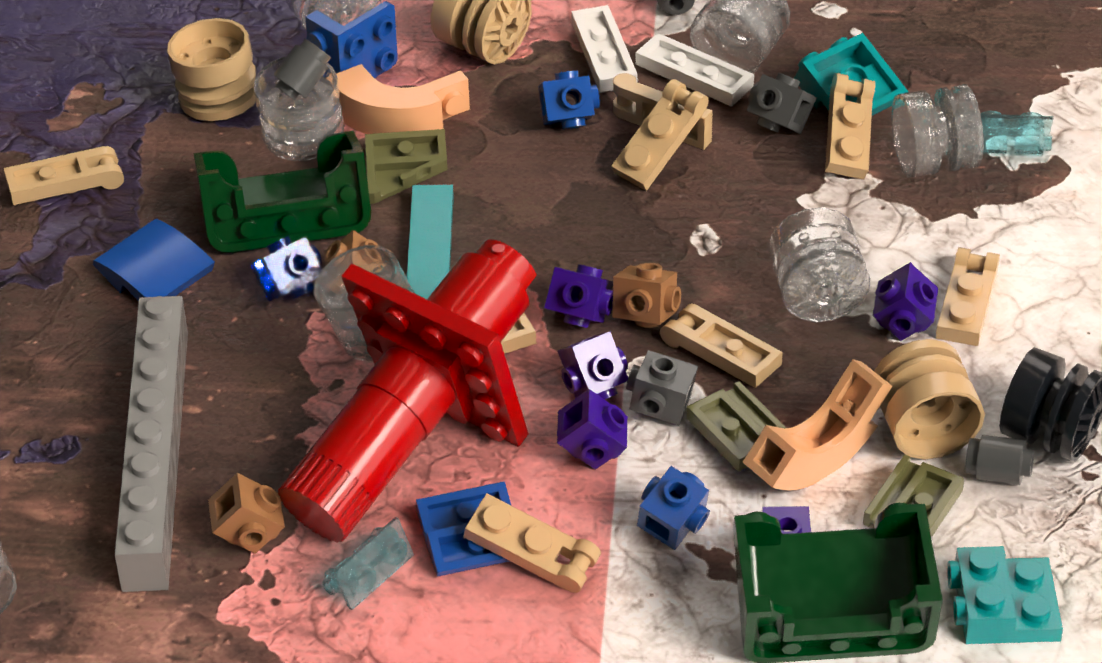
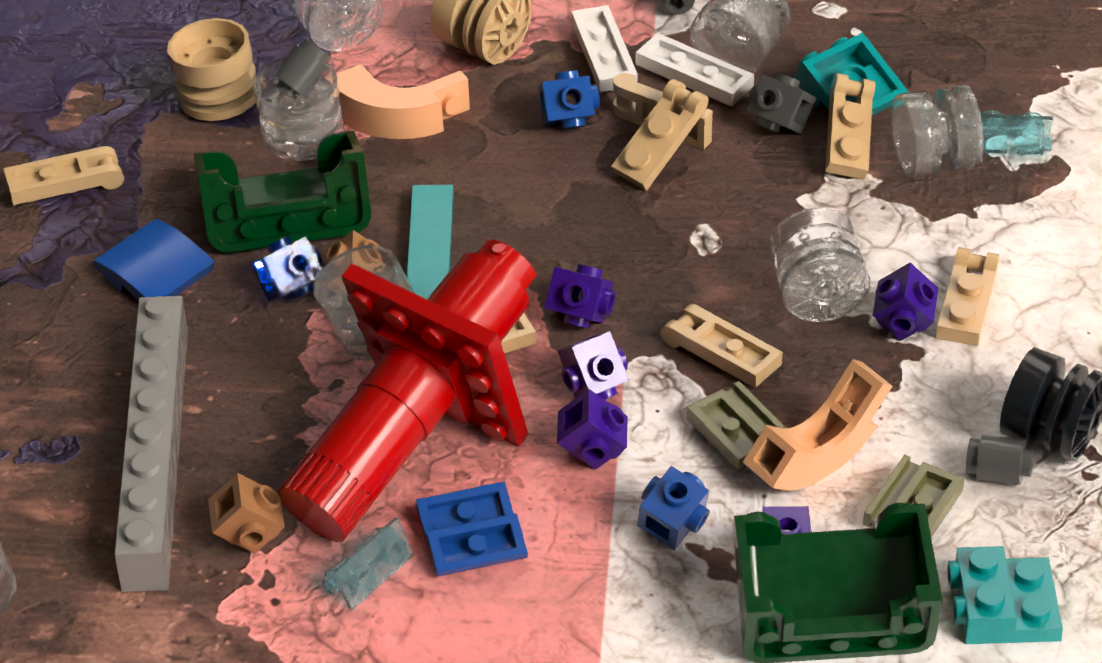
blue bracket [305,1,398,90] -> none
olive wing [365,129,448,204] -> none
tan plate [463,493,601,593] -> none
medium nougat brick [612,263,681,328] -> none
dark grey brick [626,350,698,425] -> none
tan wheel [874,339,985,460] -> none

